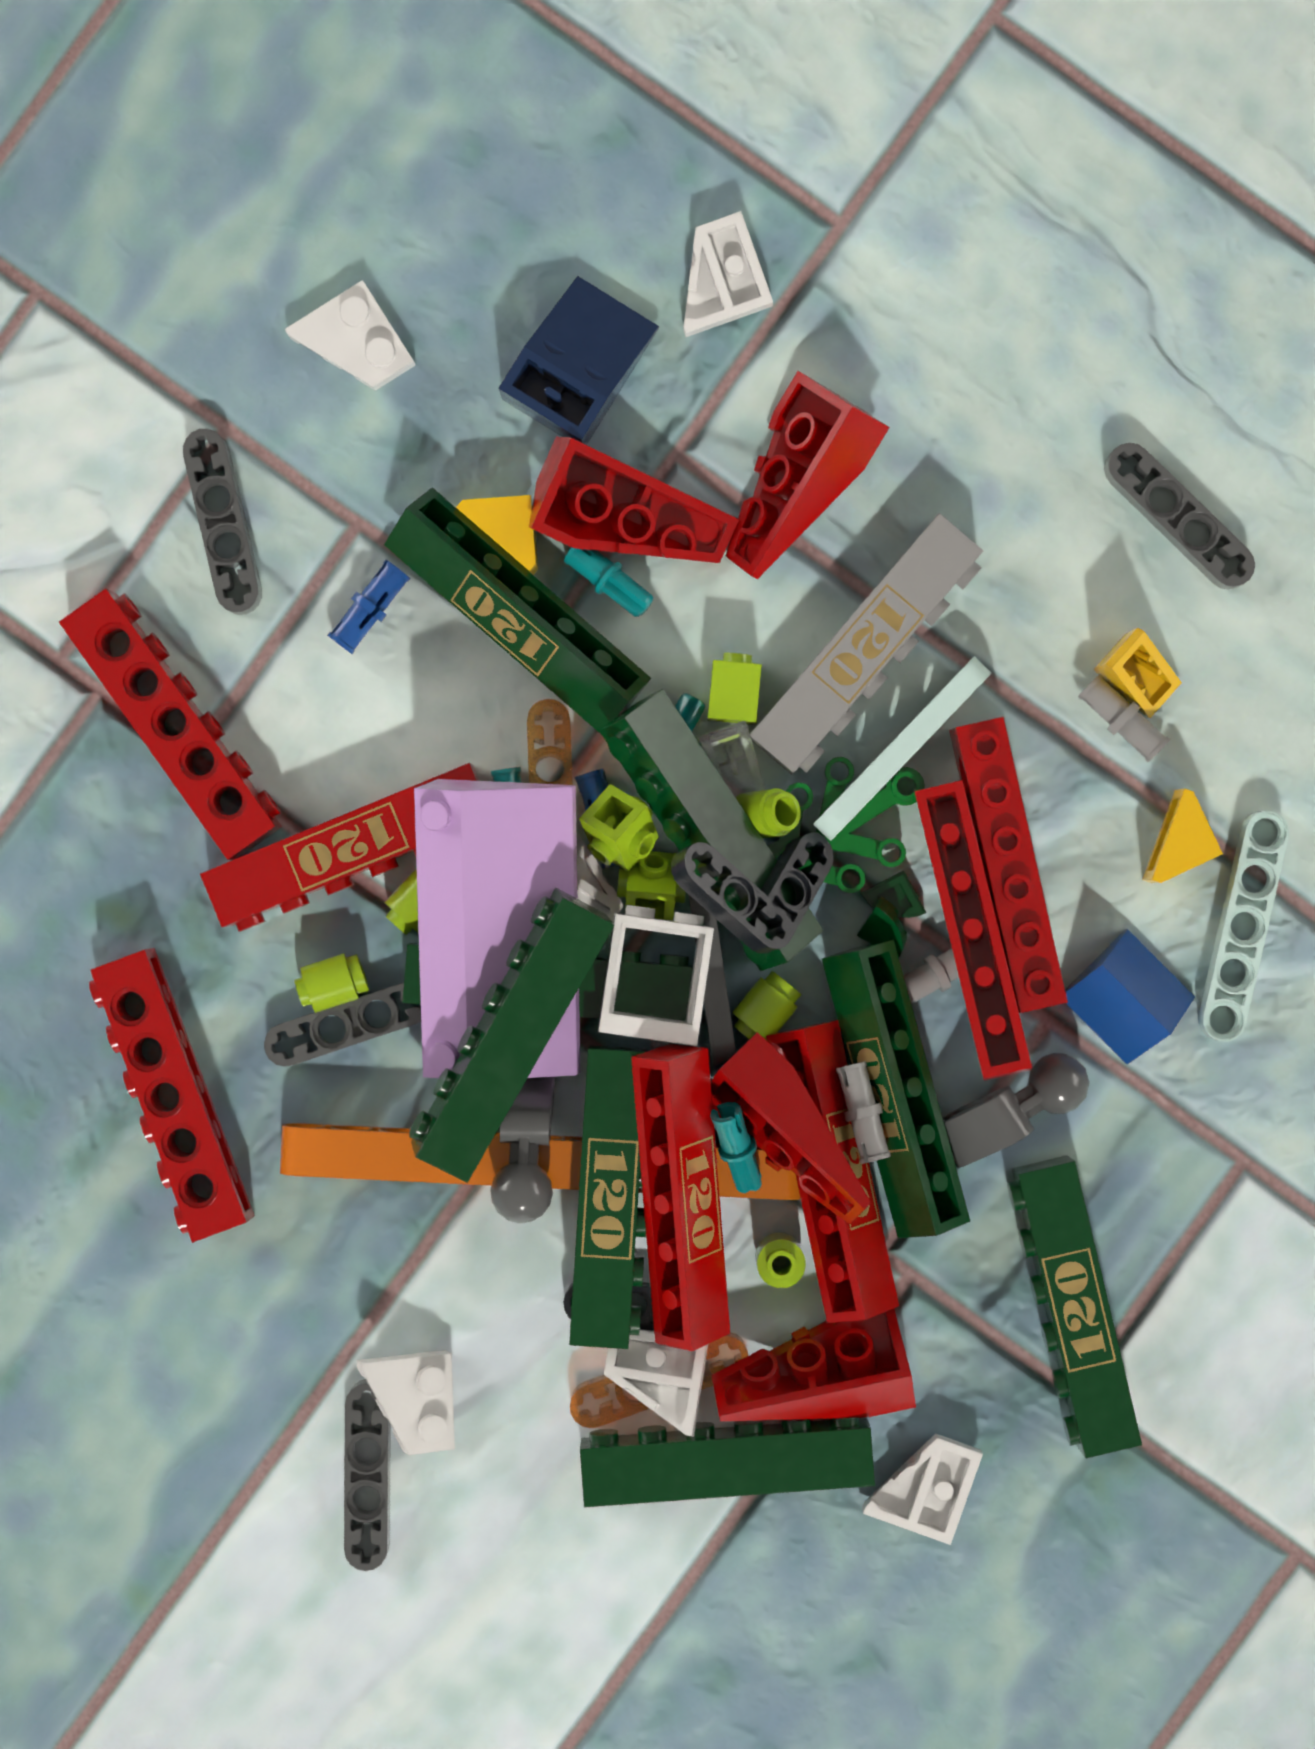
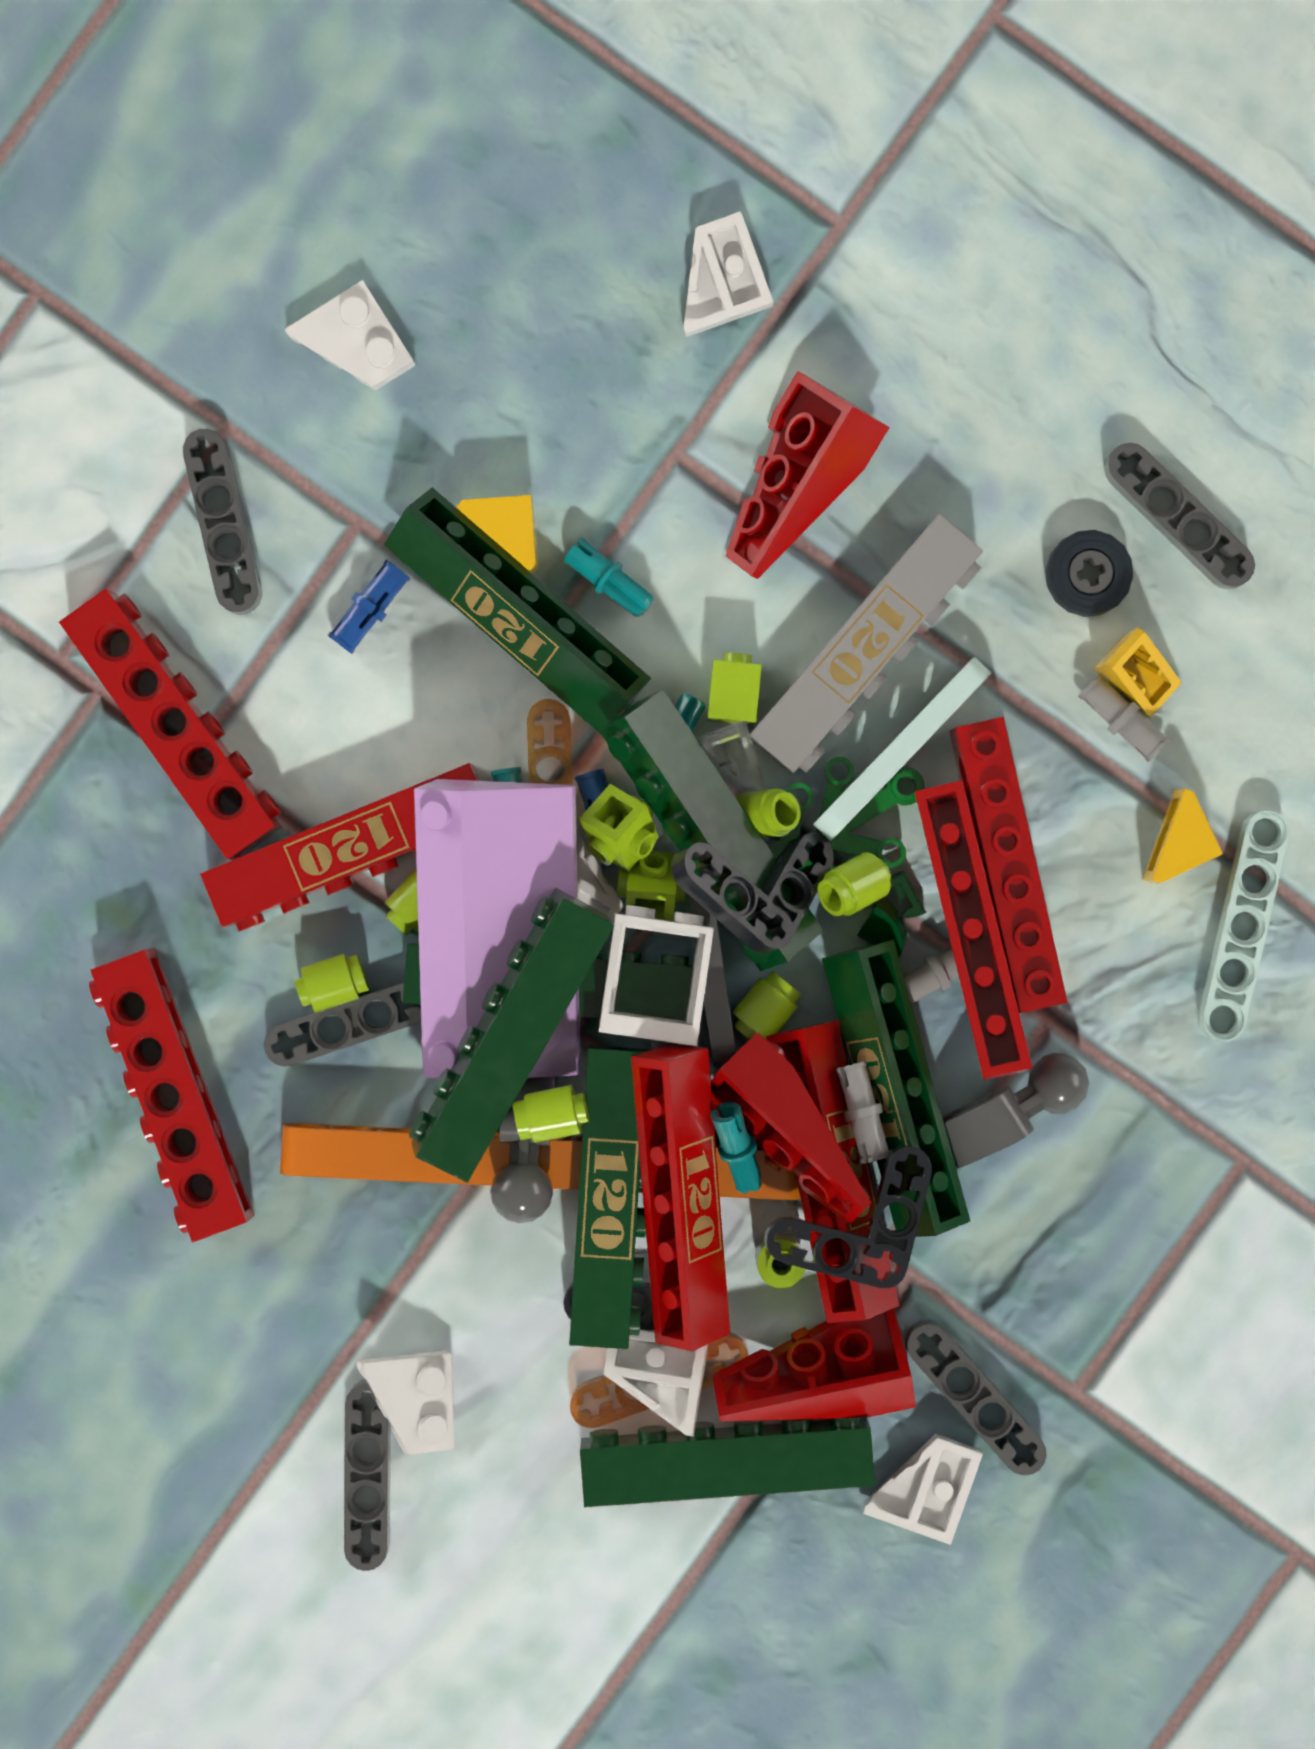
dark blue slope [498,276,659,445] -> none
red wedge [529,436,739,563] -> none
dark green brick [1007,1155,1142,1459] -> none
blue slope [1065,929,1195,1064] -> none
none -> lime brick [513,1085,589,1143]
none -> black beam [764,1145,932,1288]
none -> lime brick [817,852,891,916]
none -> dark grey beam [905,1320,1047,1476]
none -> black bush [1045,530,1133,617]

